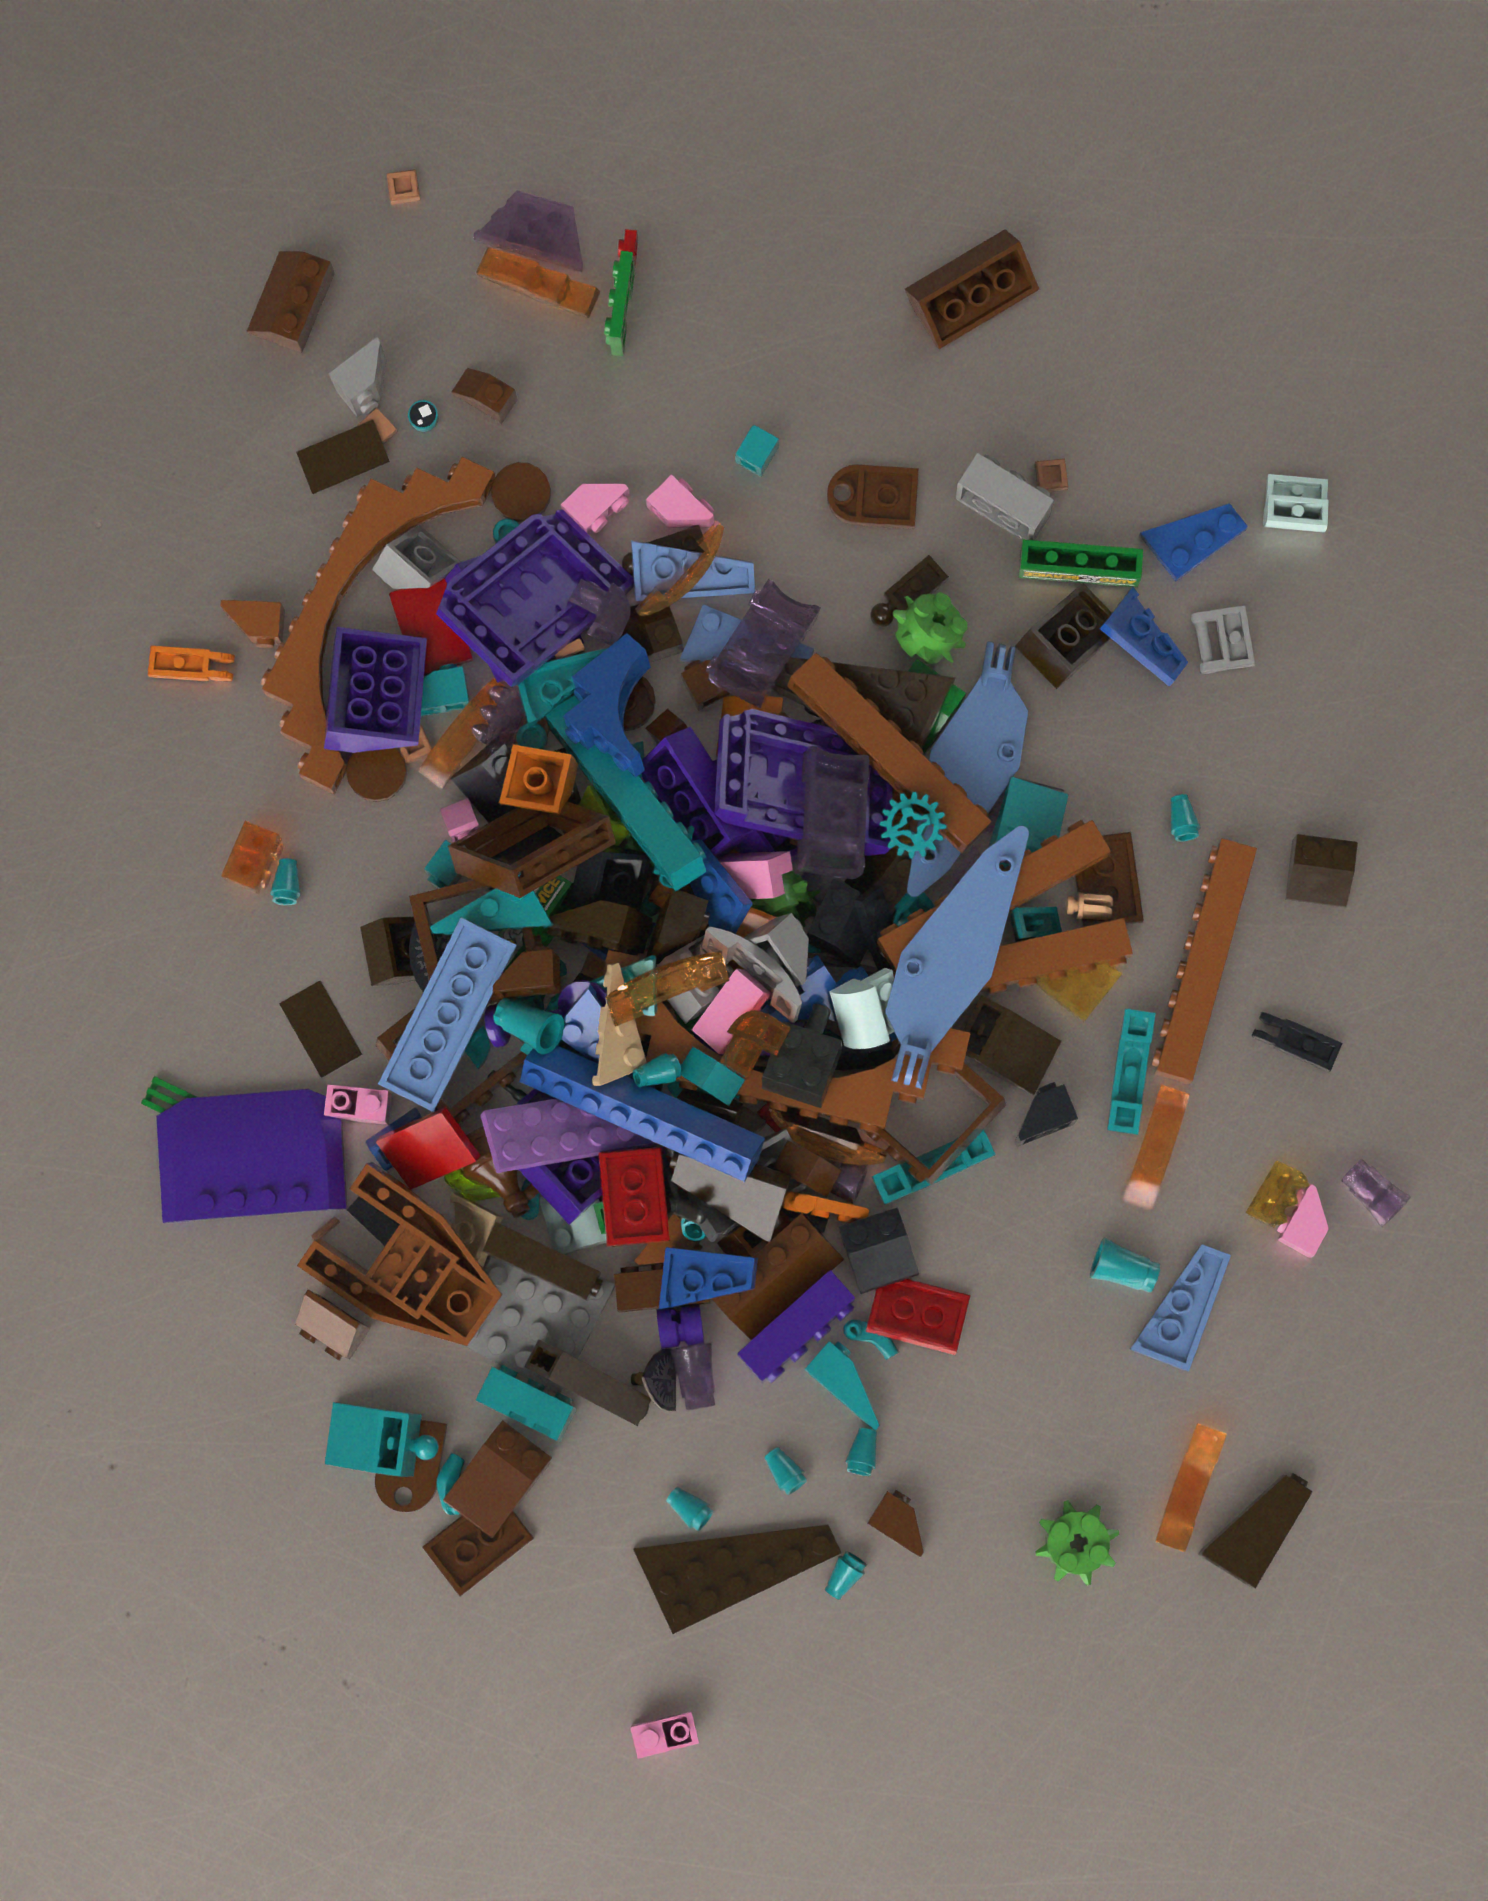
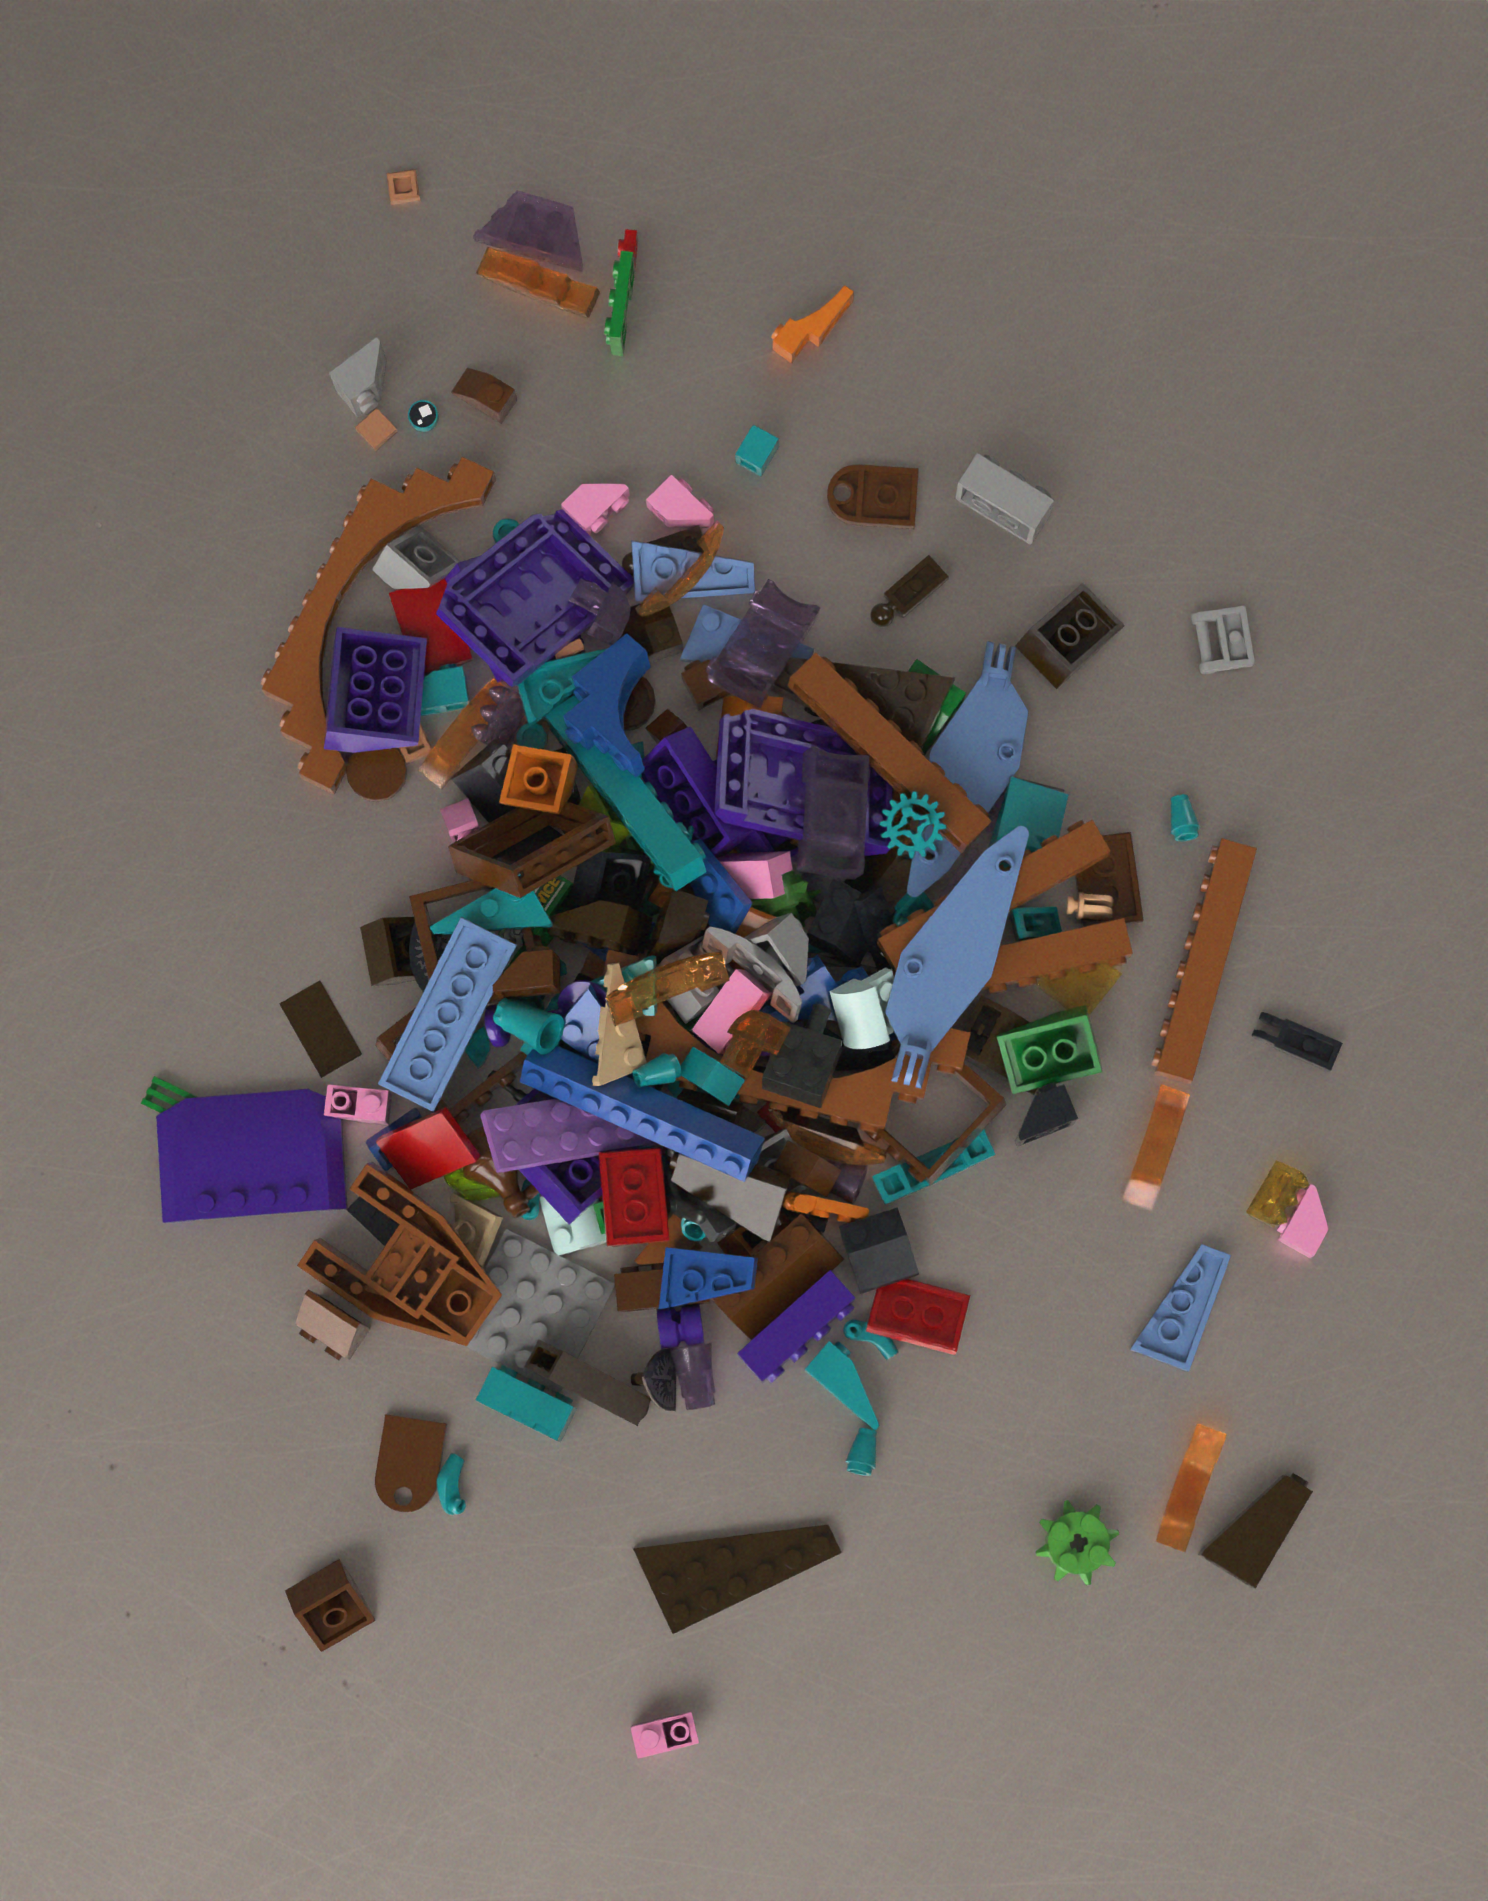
orange hinge [148,645,235,682] -> none
dark orange slope [220,600,285,648] -> none
clear orange brick [221,821,284,894] -> none
reddish brown slope [247,251,335,353] -> none
teal cone [270,858,300,905] -> none
dark brown sticker [296,420,390,494] -> none
nougat leg [311,1217,340,1240] -> none
teal slope [325,1402,439,1477] -> none
reddish brown tile [422,1511,534,1597] -> none
teal brick [424,839,463,889] -> none
reddish brown slope [443,1420,552,1538] -> none
dark brown slope [483,1222,603,1301] -> none
reddish brown tile [491,462,551,522] -> none
teal cone [666,1487,714,1531] -> none
teal cone [764,1447,807,1495] -> none
teal cone [825,1551,867,1600] -> none
reddish brown slope [867,1490,924,1557] -> none
bright green brick [893,592,968,664] -> none
reddish brown slope [905,229,1039,349] -> none
green brick [1018,539,1143,587] -> none
nougat tile [1035,458,1068,492] -> none
teal plant [1090,1237,1161,1293] -> none
blue wing [1100,587,1188,686] -> none
teal slope [1107,1009,1156,1135] -> none
blue wing [1139,503,1248,582] -> none
light aqua brick [1263,474,1329,533] -> none
dark brown slope [1285,834,1358,908] -> none
clear purple plant [1341,1159,1412,1228] -> none
none -> reddish brown slope [285,1559,376,1652]
none -> orange slope [771,285,854,363]
none -> green slope [997,1005,1102,1094]

